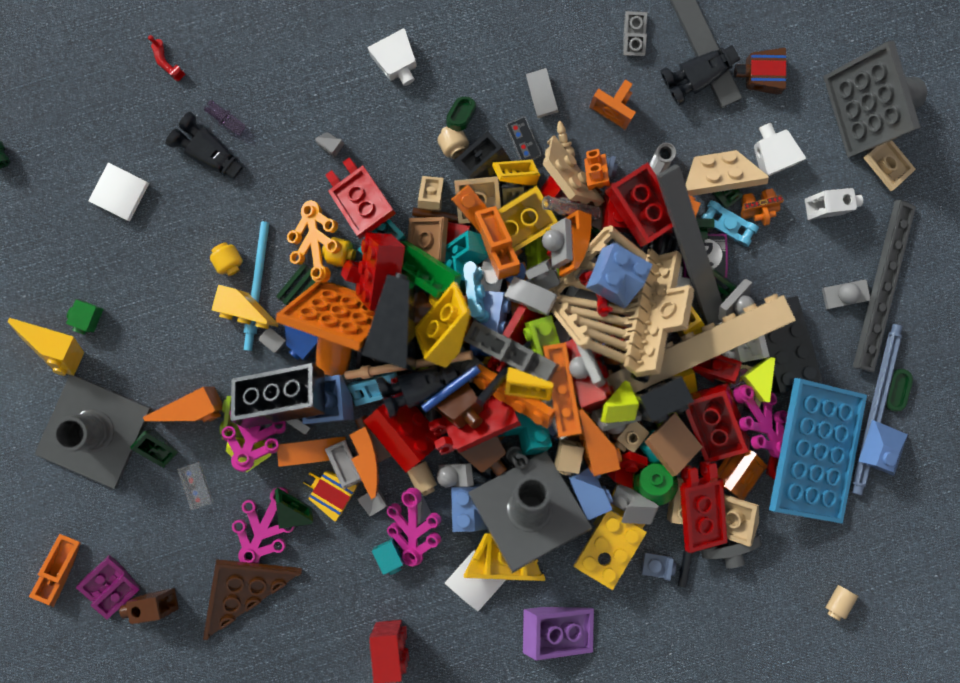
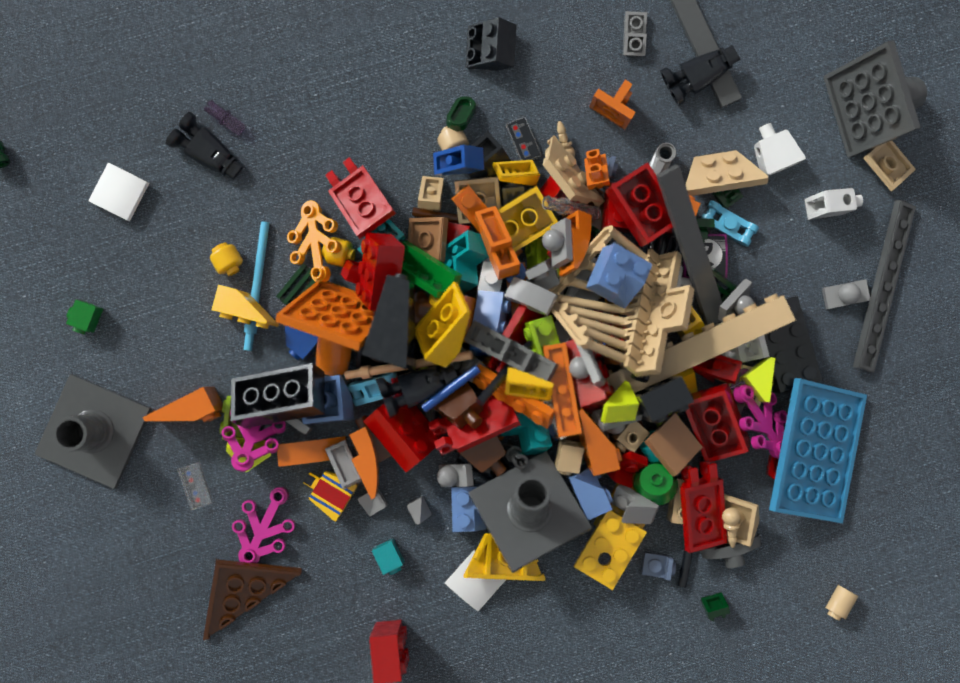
yellow slope [7,318,84,376] -> none
orange slope [29,534,81,607] -> none
magenta slope [76,555,140,620] -> none
reddish brown torso [119,588,179,624] -> none
dark green slope [130,429,178,468] -> none
red piece [148,35,186,81] -> none
light grey slope [258,327,286,353] -> none
dark green slope [275,488,313,529] -> none
light grey slope [315,133,345,157] -> none
white torso [367,28,417,86] -> none
dark pink plant [387,488,441,567] -> none
tan brick [407,461,437,496] -> none
medium azure plate [464,262,490,323] -> none
medium lavender slope [523,607,594,660] -> none
light grey slope [526,68,558,118] -> none
red piece [579,271,613,317] -> none
orange bracket [717,450,767,500] -> none
torso [734,48,786,95] -> none
orange hips [740,188,784,226] -> none
sand blue piece [852,324,903,495] -> none
medium blue slope [858,420,908,475] -> none
dark green tile [885,369,913,412] -> none
none -> blue slope [433,145,484,175]
none -> black slope [465,17,517,71]
none -> dark green tile [701,592,730,621]
none -> tan bar [722,508,740,548]

